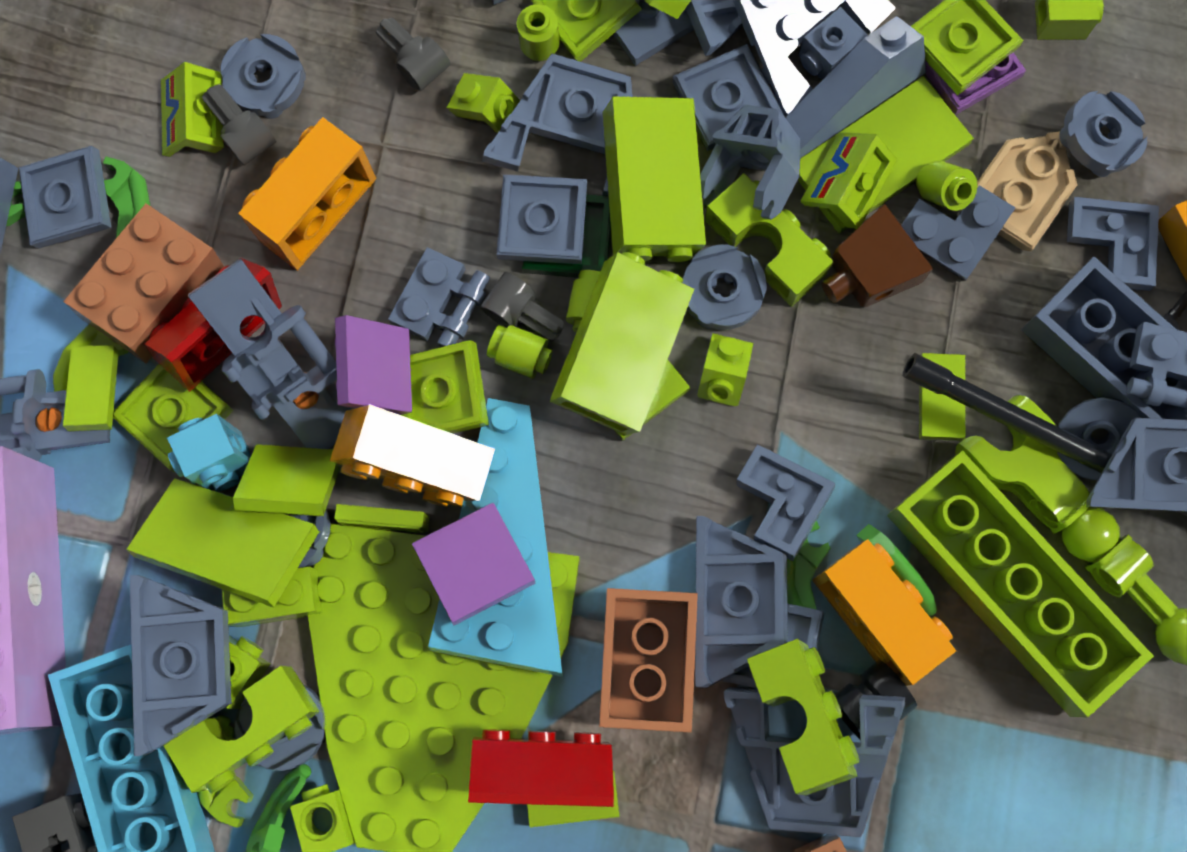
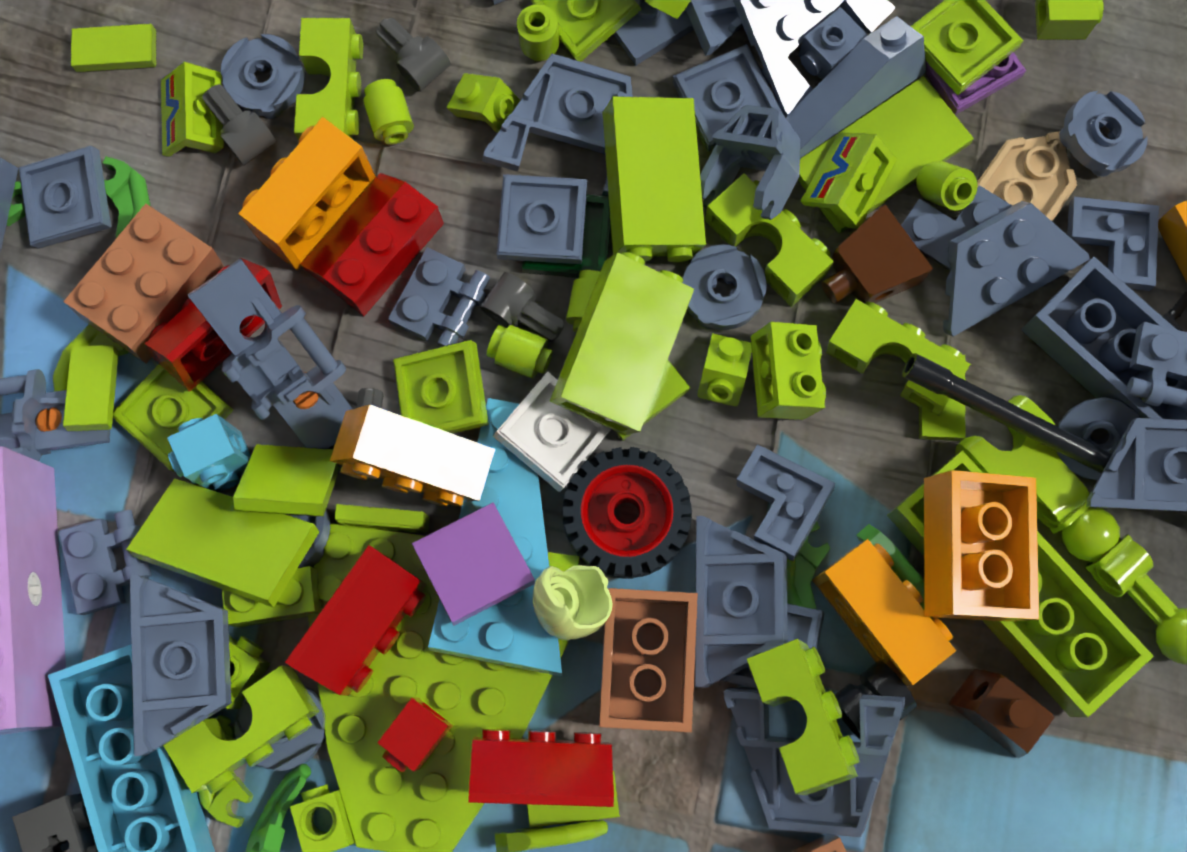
medium lavender tile [335,315,412,415] -> none
none -> sand blue plate [58,510,152,615]
none -> lime tile [71,24,156,72]
none -> red slope [285,545,427,696]
none -> lime arch [294,18,363,141]
none -> red slope [300,173,444,316]
none -> lime brick [363,79,414,144]
none -> red brick [377,697,453,772]
none -> white plate [493,372,611,492]
none -> lime piece [494,820,608,852]
none -> yellowish green hair [533,565,613,640]
none -> wheel [562,447,692,579]
none -> lime brick [751,321,826,420]
none -> lime arch [826,299,971,416]
none -> light orange brick [924,470,1039,622]
none -> sand blue wing [943,201,1090,337]
none -> reddish brown torso [948,669,1055,758]

